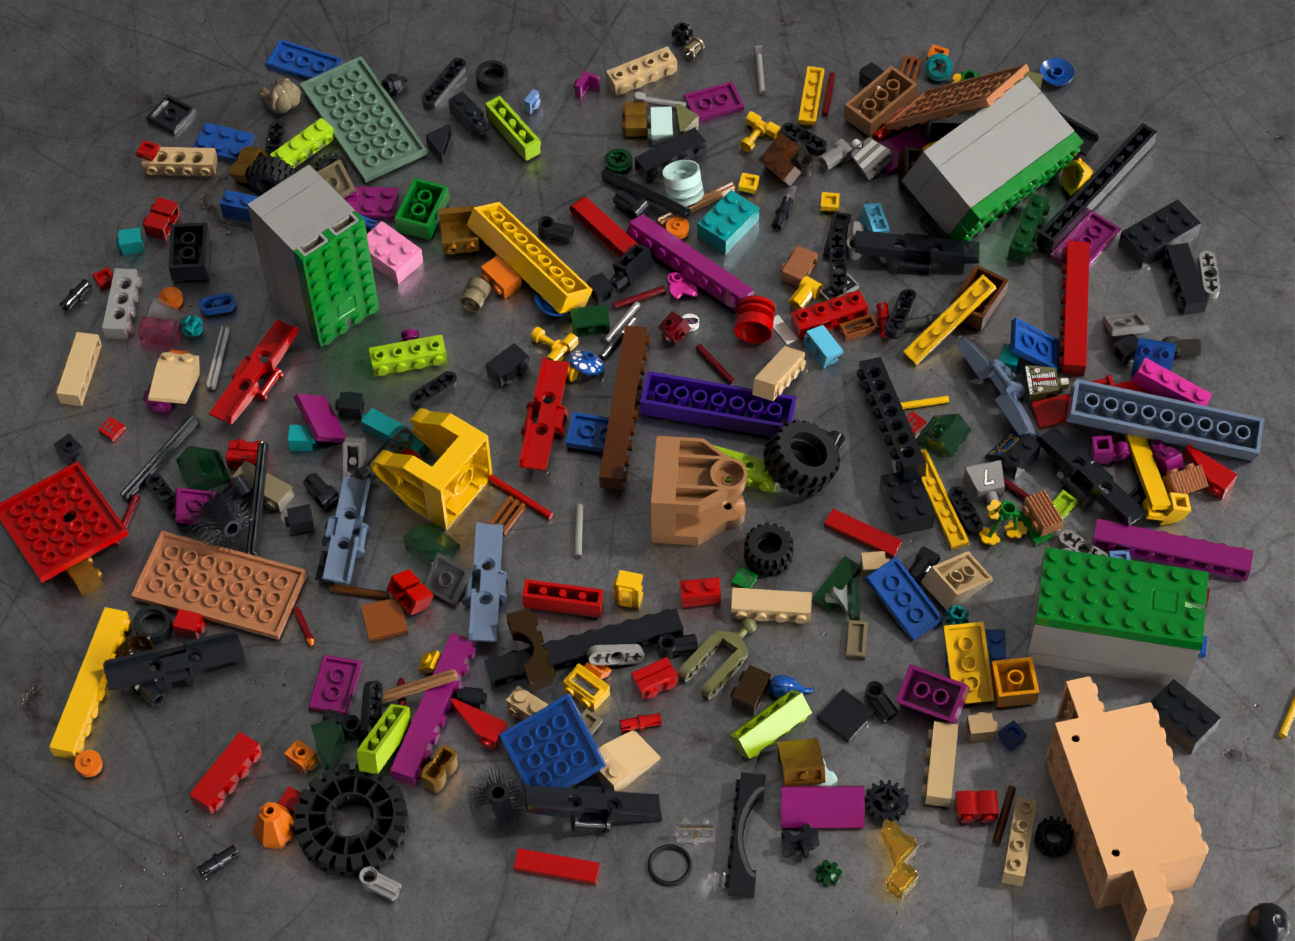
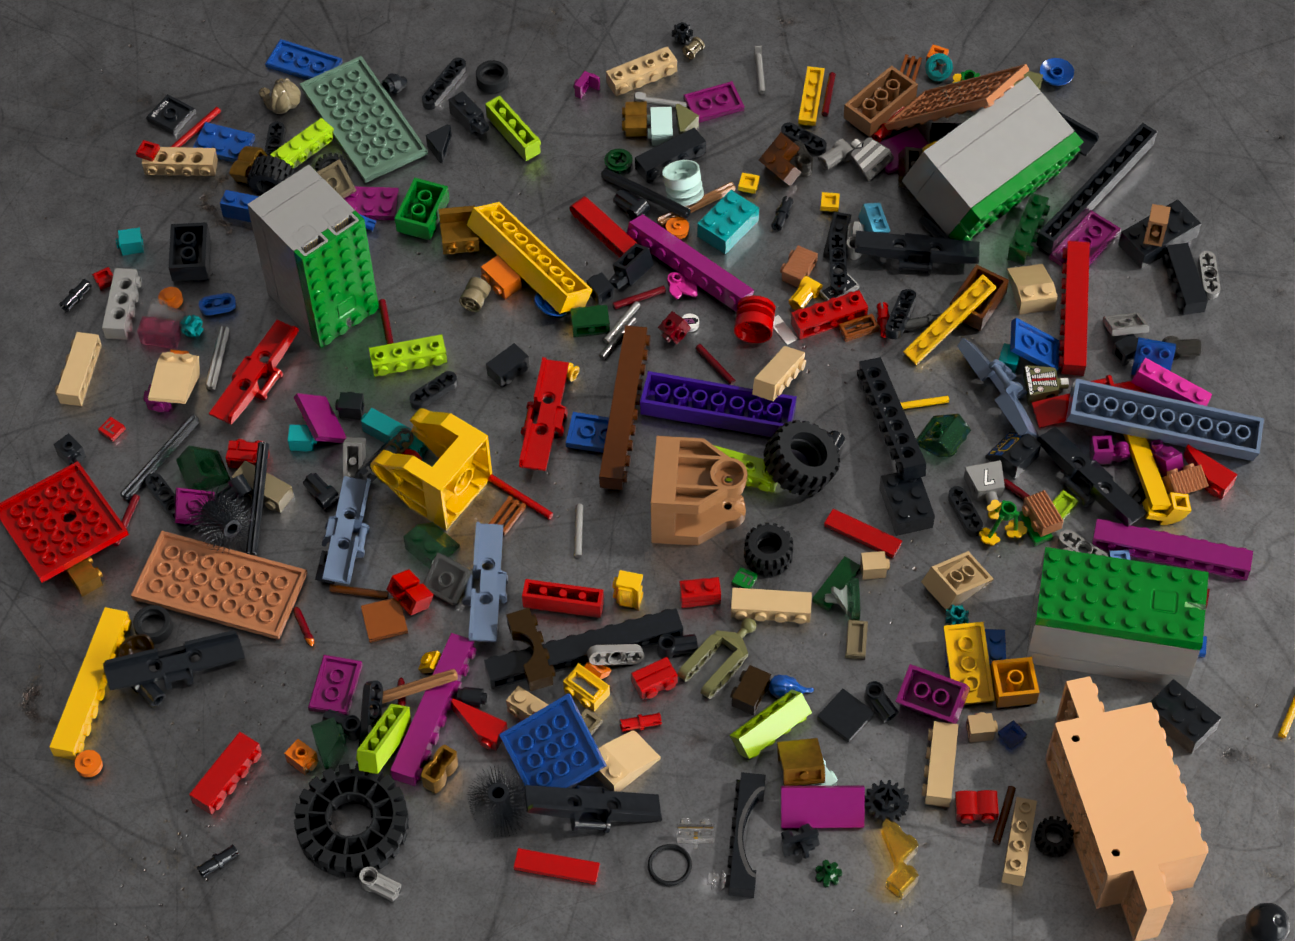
red piece [143,197,181,241] -> none
red brick [172,609,206,639] -> none
orange cone [253,802,296,849] -> none
red tile [278,786,301,813] -> none
black brick [284,504,315,535] -> none
bright pink brick [367,221,423,285] -> none
magenta wheel [401,329,419,342] -> none
medium blue plate [524,89,540,114] -> none
yellow bar [530,327,578,361] -> none
black piece [538,216,574,242] -> none
blue dish [568,350,604,375] -> none
yellow bar [739,111,781,153] -> none
medium azure hinge [803,325,843,369] -> none
black brick [859,62,884,87] -> none
blue tile [865,556,944,642] -> none
red tile [906,411,927,436] -> none
black piece [908,546,941,585] -> none
yellow tile [921,449,969,551] -> none
yellow helmet [1061,158,1094,196] -> none
none -> red bar [170,107,221,147]
none -> dark red bar [378,299,394,345]
none -> tan slope [1007,264,1058,315]
none -> medium nougat brick [1143,204,1171,247]

